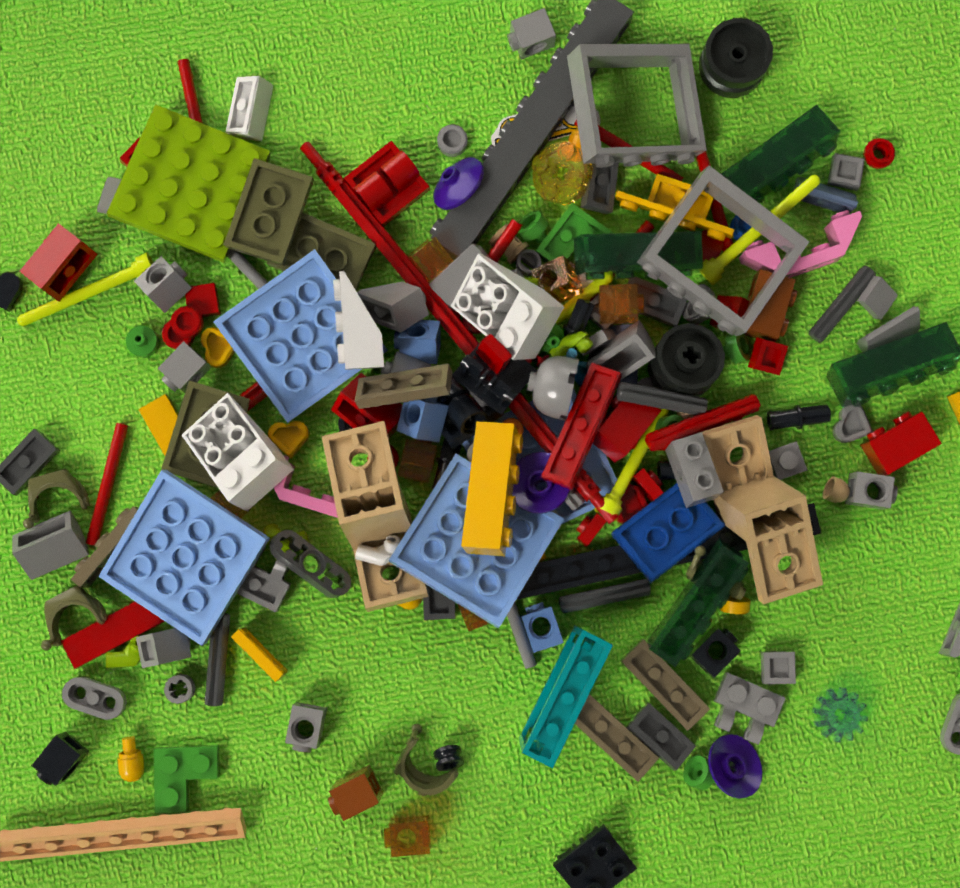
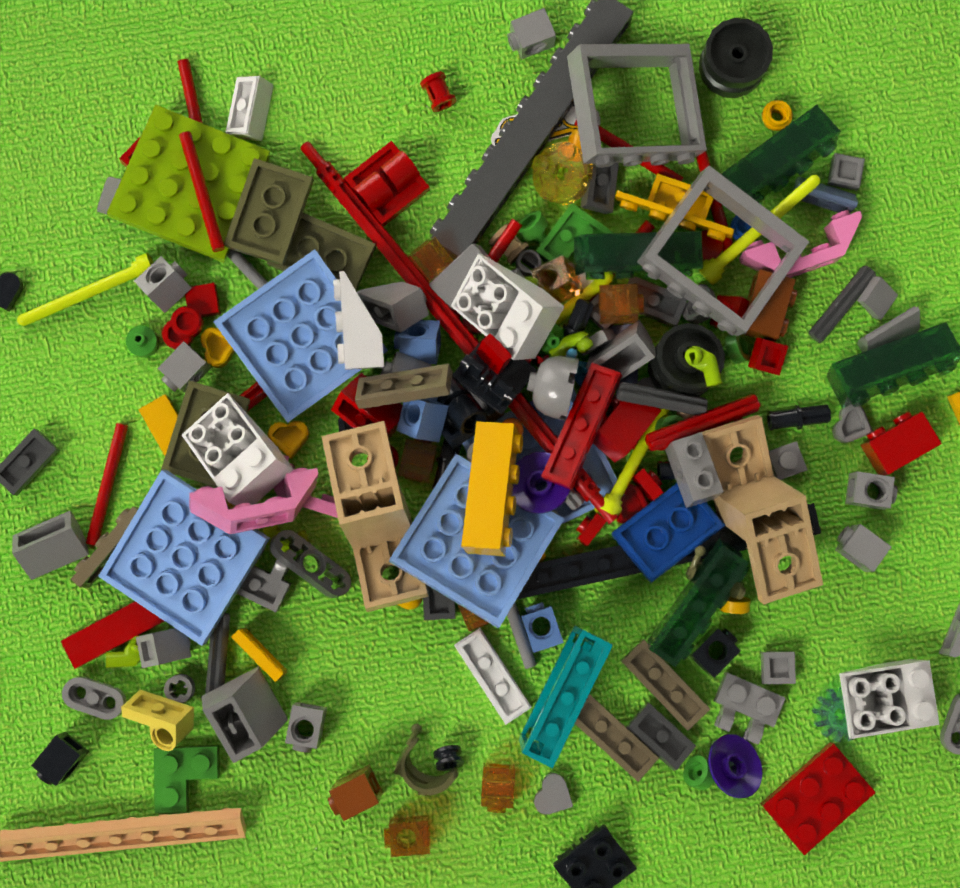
brick [19,223,98,302] -> none
olive helmet [23,469,90,529] -> none
olive helmet [41,586,107,651] -> none
yellow cylinder [117,736,145,782] -> none
white arm [355,535,401,566] -> none
dark purple dish [433,157,484,210] -> none
light grey tile [437,124,468,157] -> none
dark grey axle [559,579,651,613] -> none
tan hinge [823,476,850,503] -> none
red plate [863,138,895,169] -> none
none -> light yellow plate [121,690,194,751]
none -> red bar [179,131,225,252]
none -> bright pink slope [189,468,319,534]
none -> light grey slope [201,666,288,763]
none -> red bush [420,71,456,112]
none -> white tile [454,628,532,725]
none -> clear orange brick [481,763,515,813]
none -> light grey tile [534,773,573,815]
none -> lime arm [685,346,722,387]
none -> red plate [760,742,876,855]
none -> yellow plate [762,100,793,131]
none -> light grey brick [835,524,892,572]
none -> white slope [839,659,940,739]

